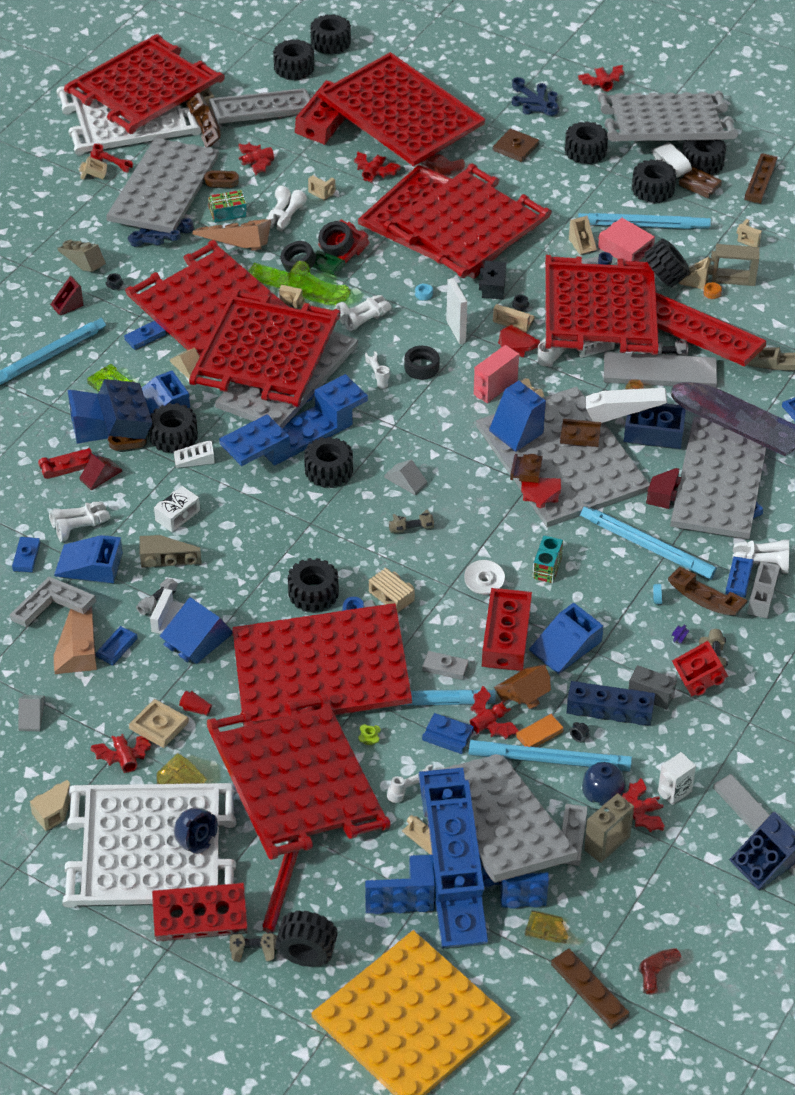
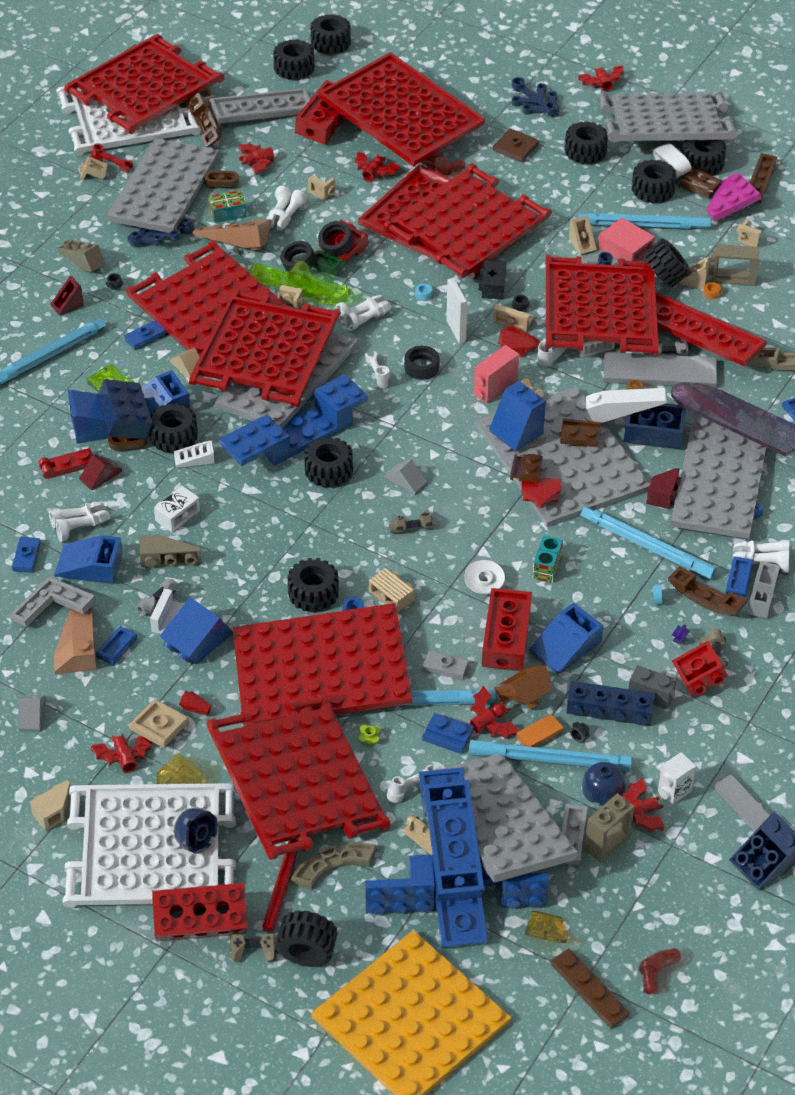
none -> dark tan tile [291,842,377,890]
none -> dark pink plate [706,173,761,222]

